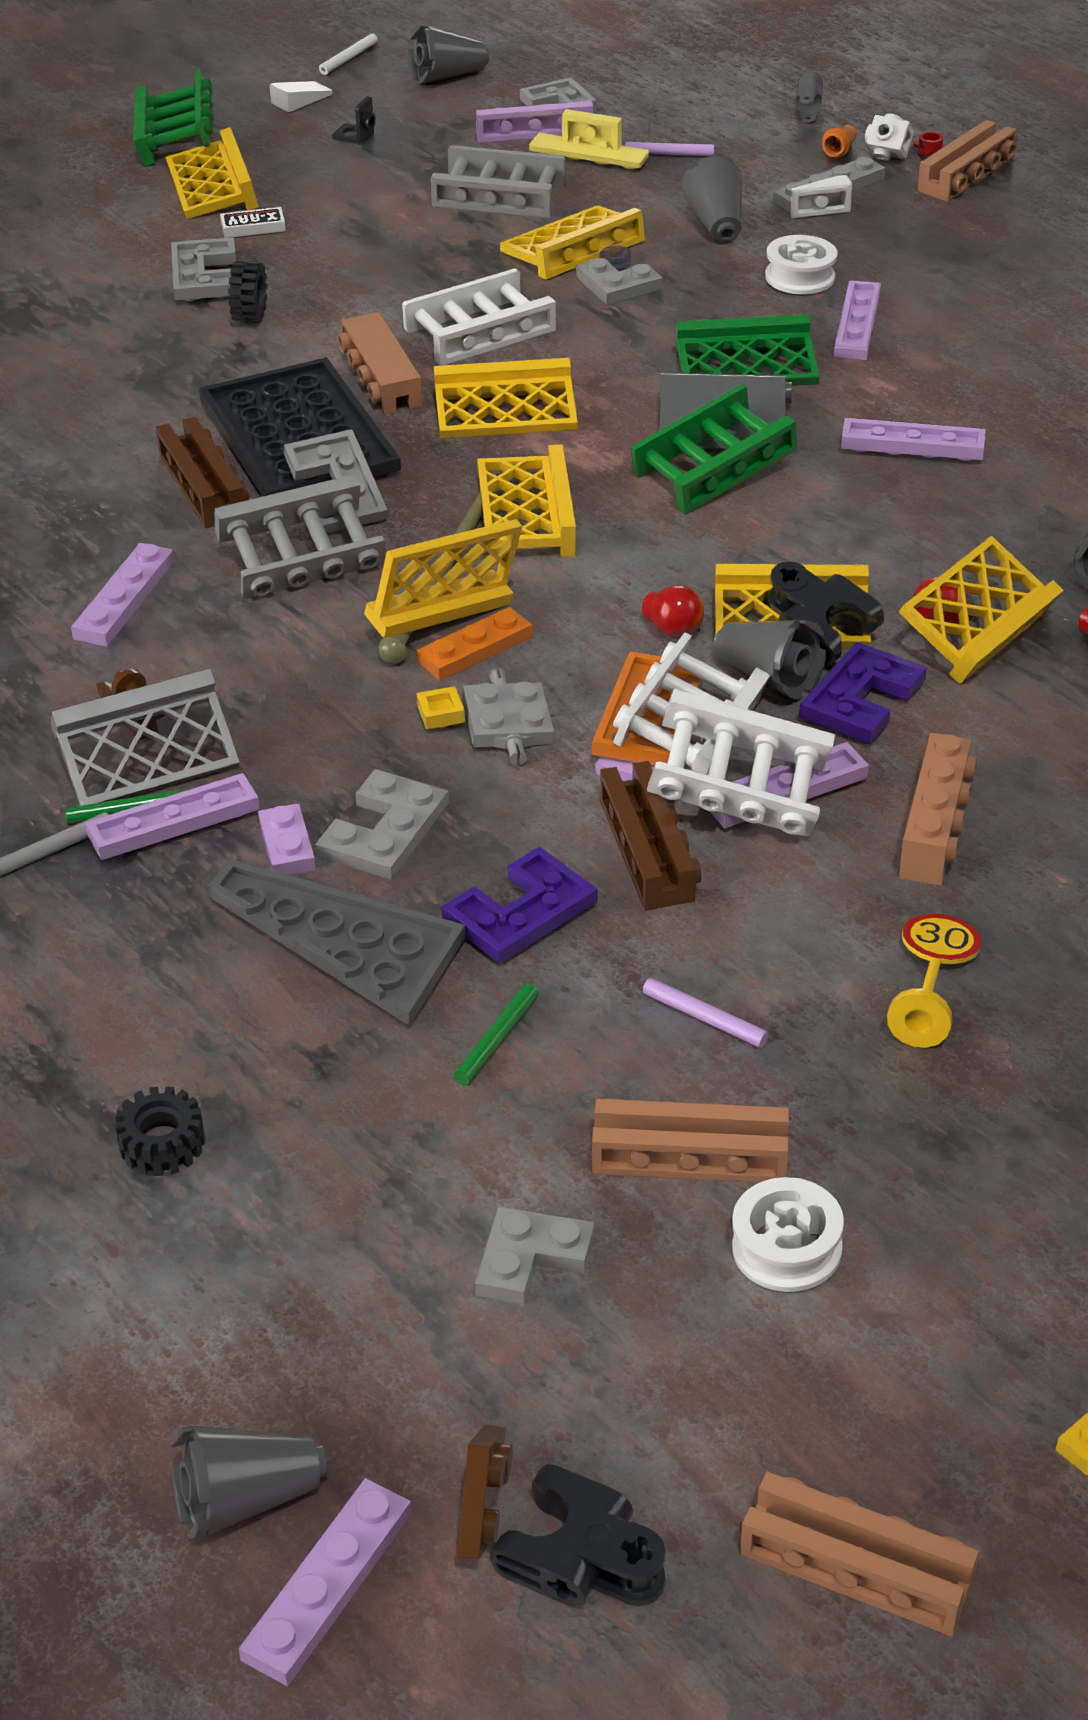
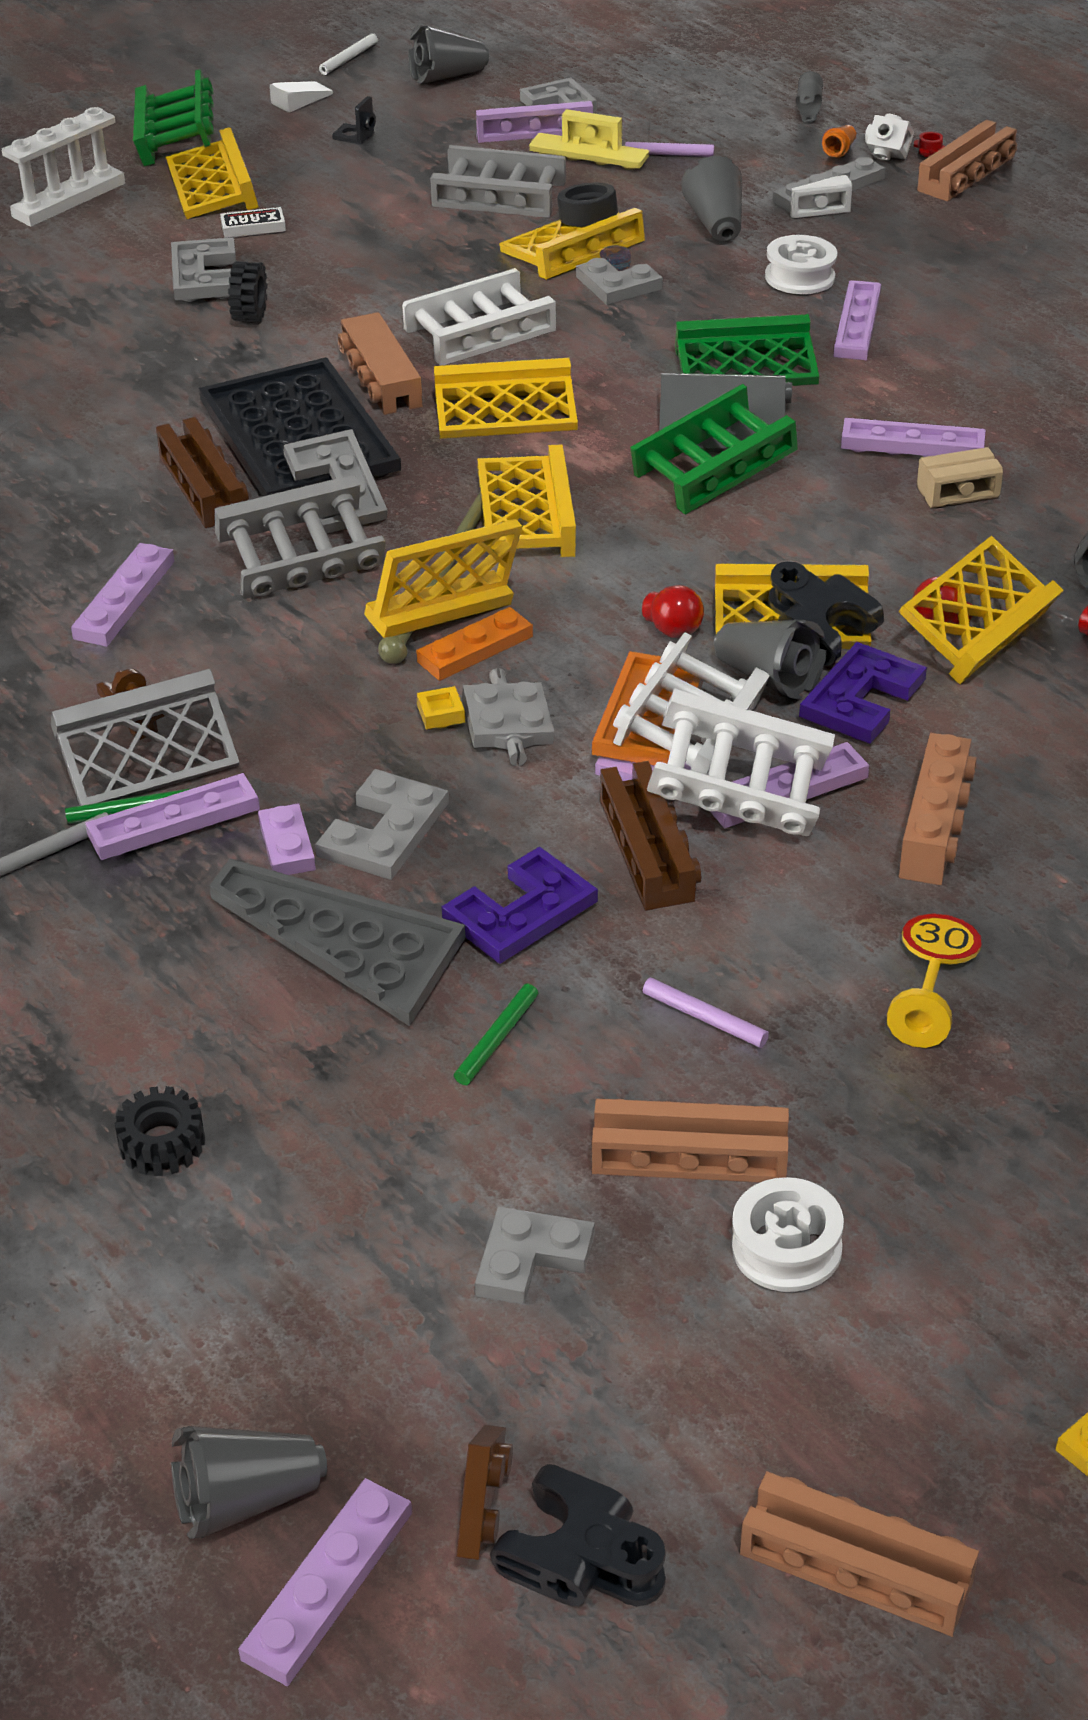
none -> white fence [1,107,125,227]
none -> black tyre [557,182,618,227]
none -> tan brick [917,447,1003,508]

